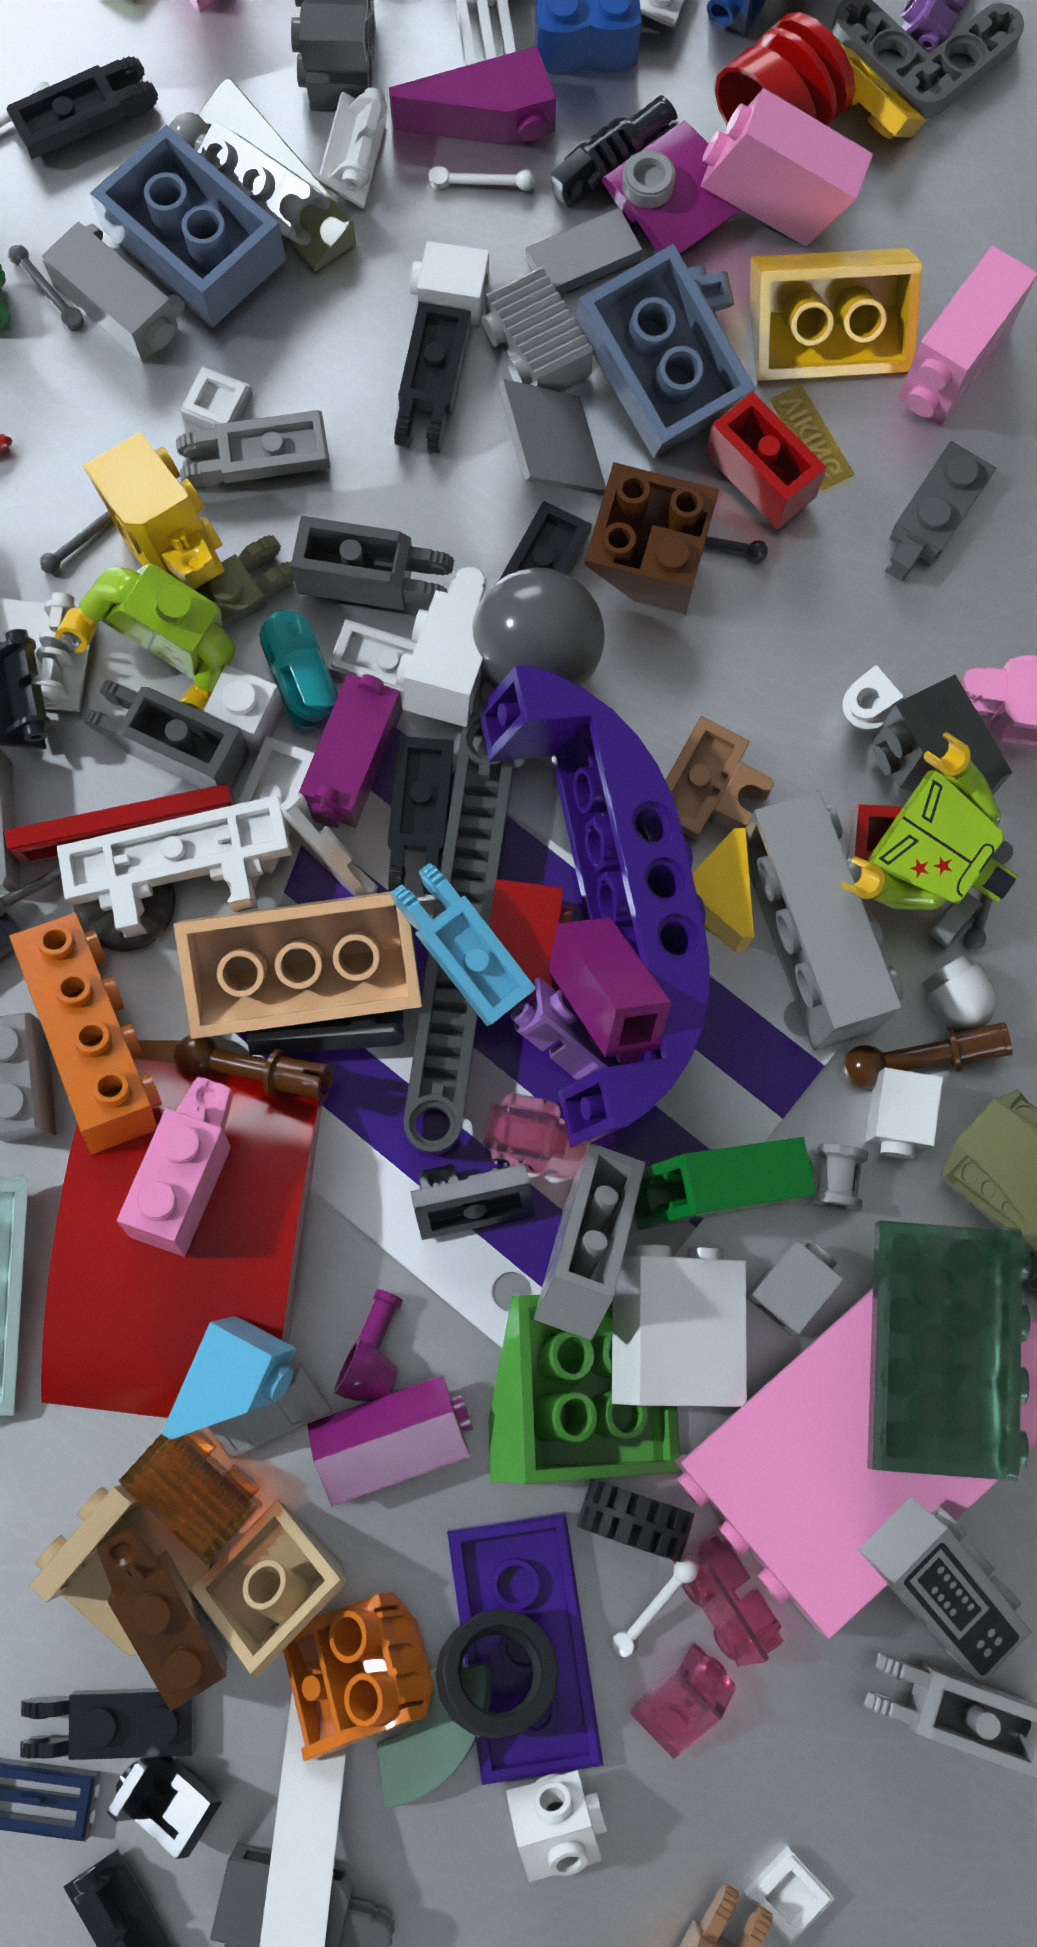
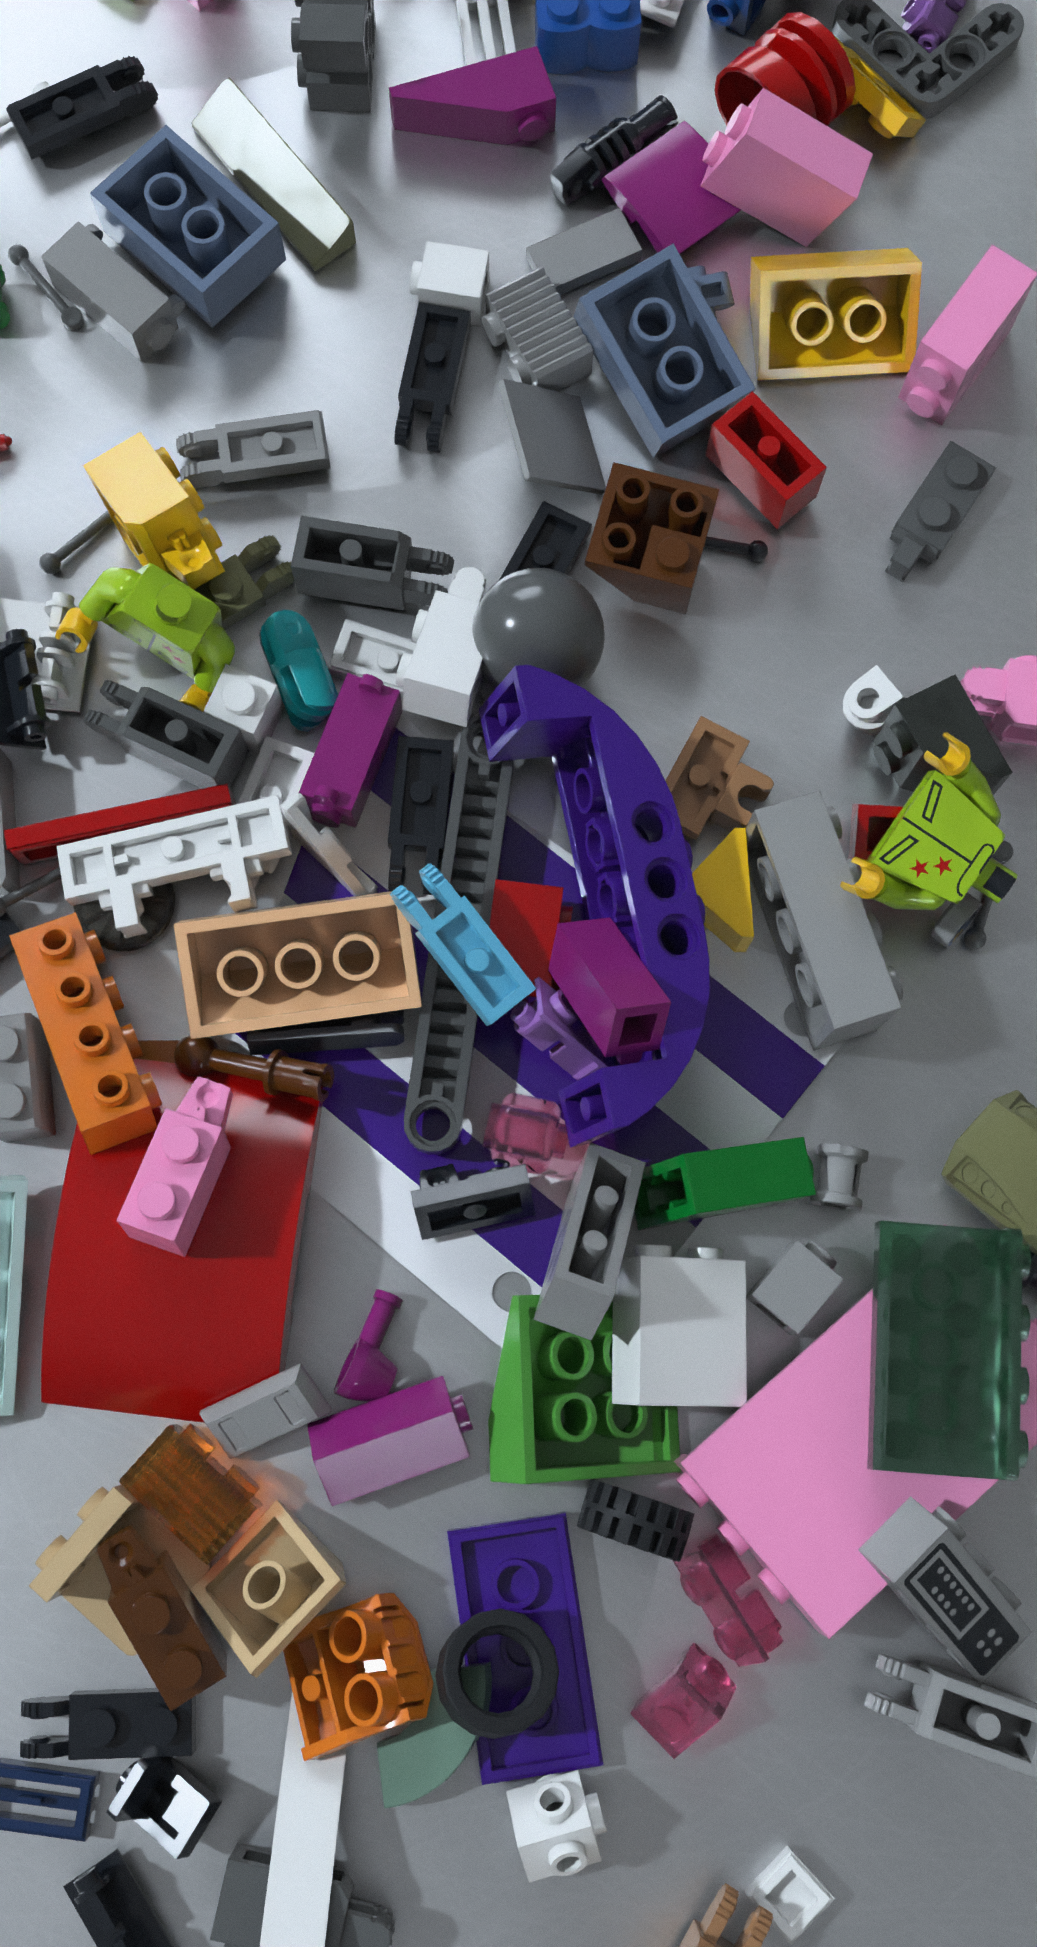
medium azure slope [161,1316,297,1440] -> none
light grey plate [170,112,330,245] -> none
white tile [180,366,253,429] -> none
white hinge [318,87,387,208] -> none
white hinge [429,166,536,191] -> none
white hinge [612,1558,698,1657] -> none
light grey tile [622,150,676,208] -> none
clear yellow sticker [769,384,855,490] -> none
reddish brown pin [843,1022,1013,1090] -> none
white brick [865,1067,943,1159] -> none
white piece [922,954,997,1032] -> none

